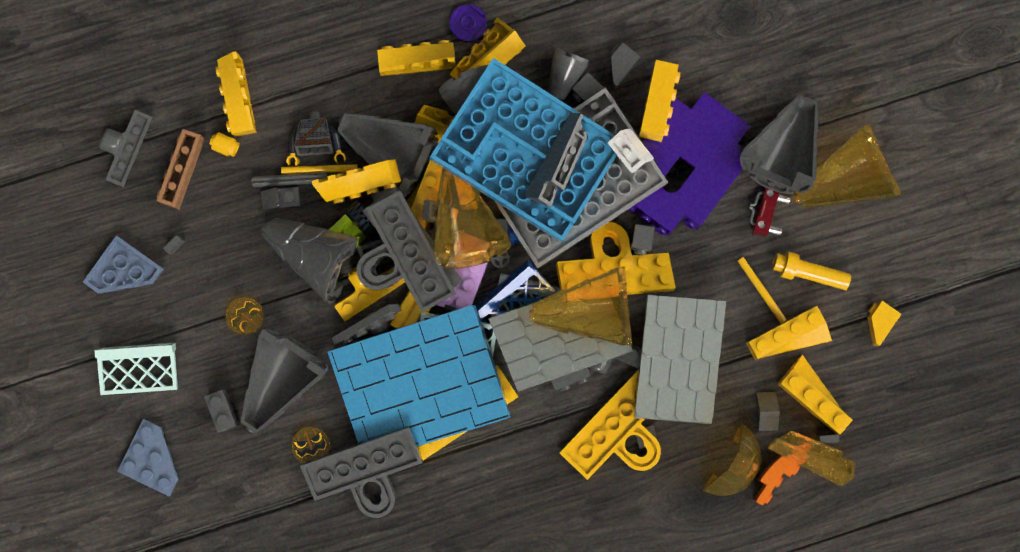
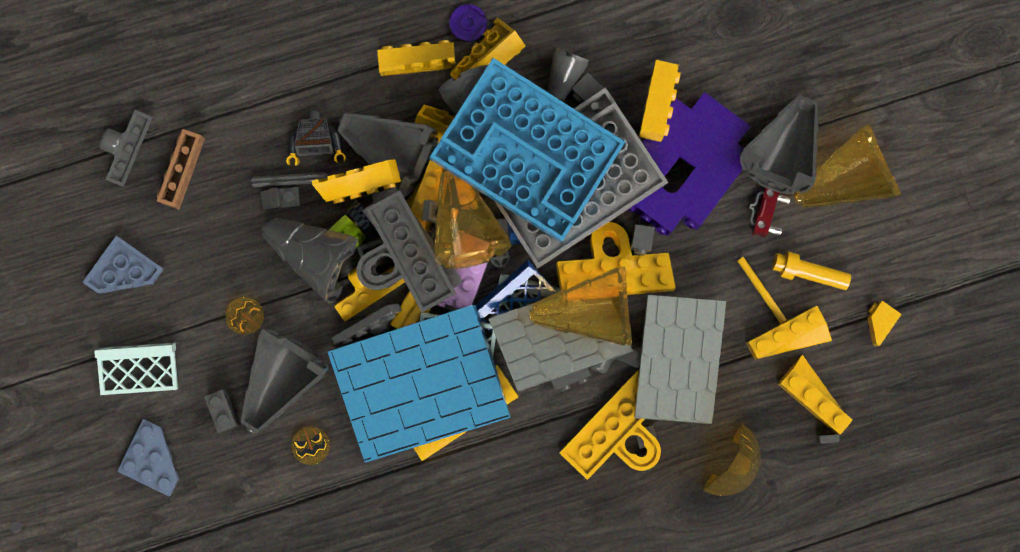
dark grey tile [163,235,185,255] -> none
yellow brick [209,132,240,157] -> none
yellow wedge [215,51,257,137] -> none
yellow bar [281,164,358,175] -> none
dark grey plate [300,426,423,518] -> none
dark grey wedge [525,113,587,207] -> none
white panel [608,128,654,173] -> none
dark grey slope [610,43,640,90] -> none
orange slope [753,442,811,506] -> none
dark grey slope [756,392,780,431] -> none
clear yellow wedge [768,431,855,486] -> none

